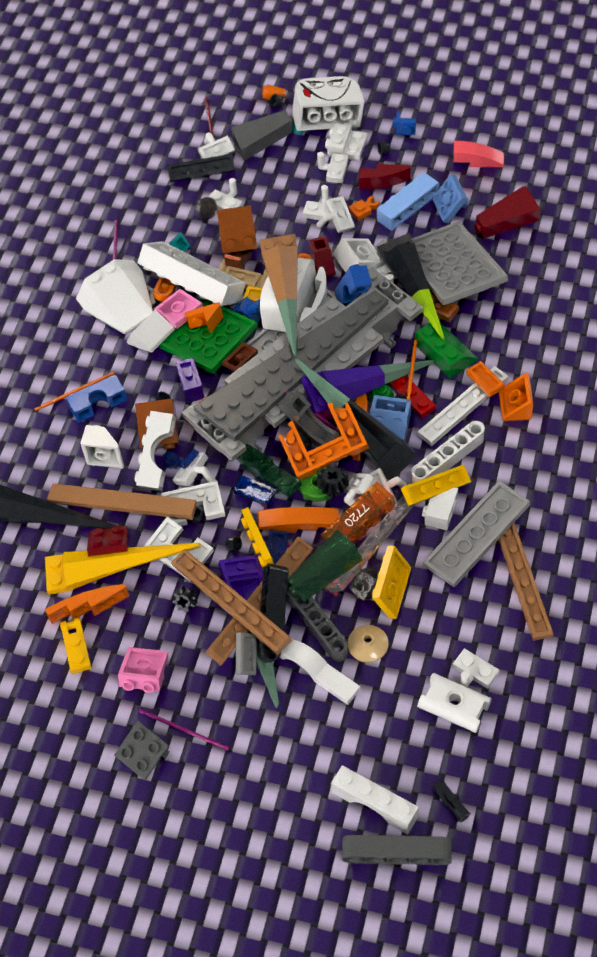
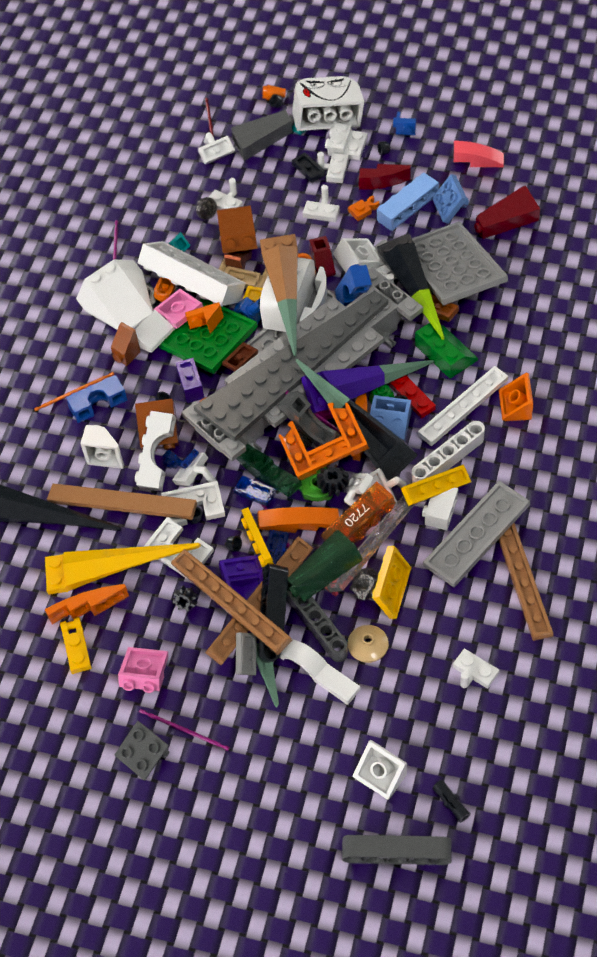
dark red plate [87,526,129,556] -> none
black plate [167,154,235,182] -> none
white plate [316,196,355,233] -> none
white arch [331,765,419,835] -> none
orange piece [406,340,418,401] -> none
white piece [417,673,492,733] -> none
orange plate [466,361,505,397] -> none
none -> dark orange slope [111,322,141,366]
none -> black plate [292,152,325,183]
none -> white slope [352,740,407,800]

